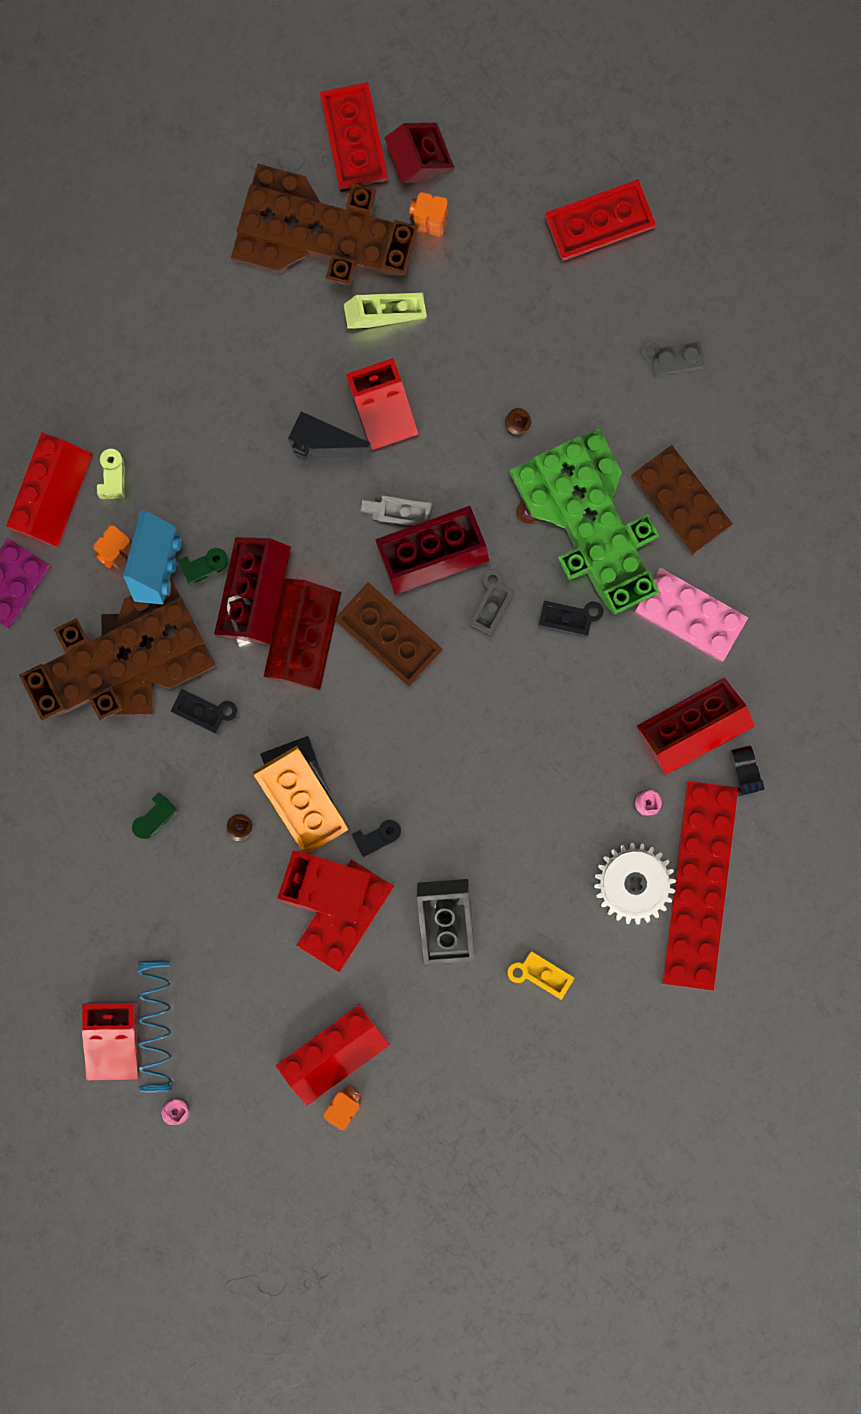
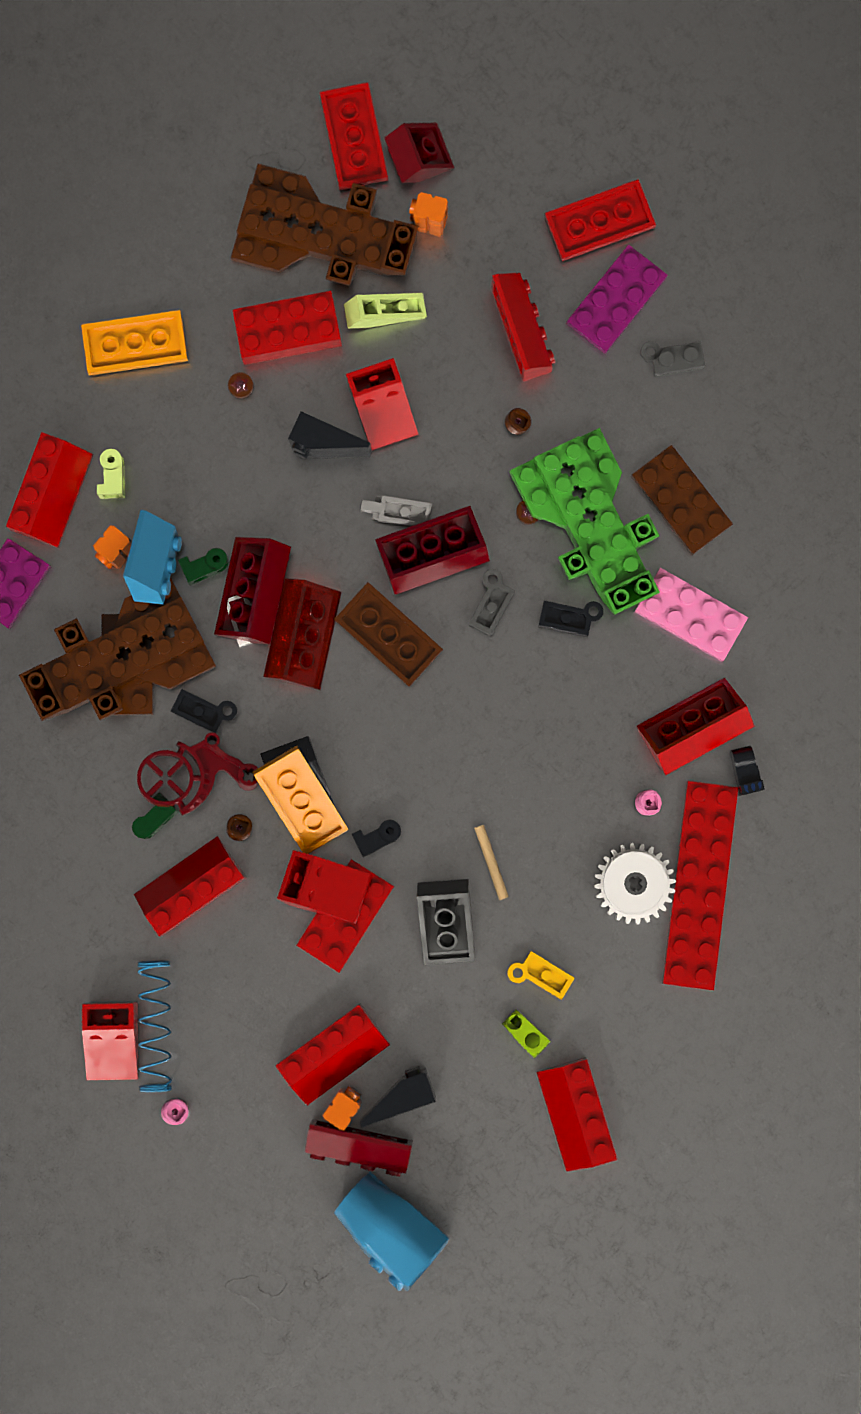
none -> light orange plate [81,310,188,376]
none -> red slope [134,836,246,937]
none -> dark red piece [137,732,259,816]
none -> reddish brown tile [228,372,254,399]
none -> red brick [232,291,342,365]
none -> dark red slope [305,1119,413,1177]
none -> dark azure animal [334,1172,449,1291]
none -> black slope [360,1066,436,1128]
none -> tan piece [474,825,509,900]
none -> red slope [491,273,555,382]
none -> lime leg [502,1009,551,1058]
none -> red slope [537,1057,618,1172]
none -> magenta plate [566,244,668,354]

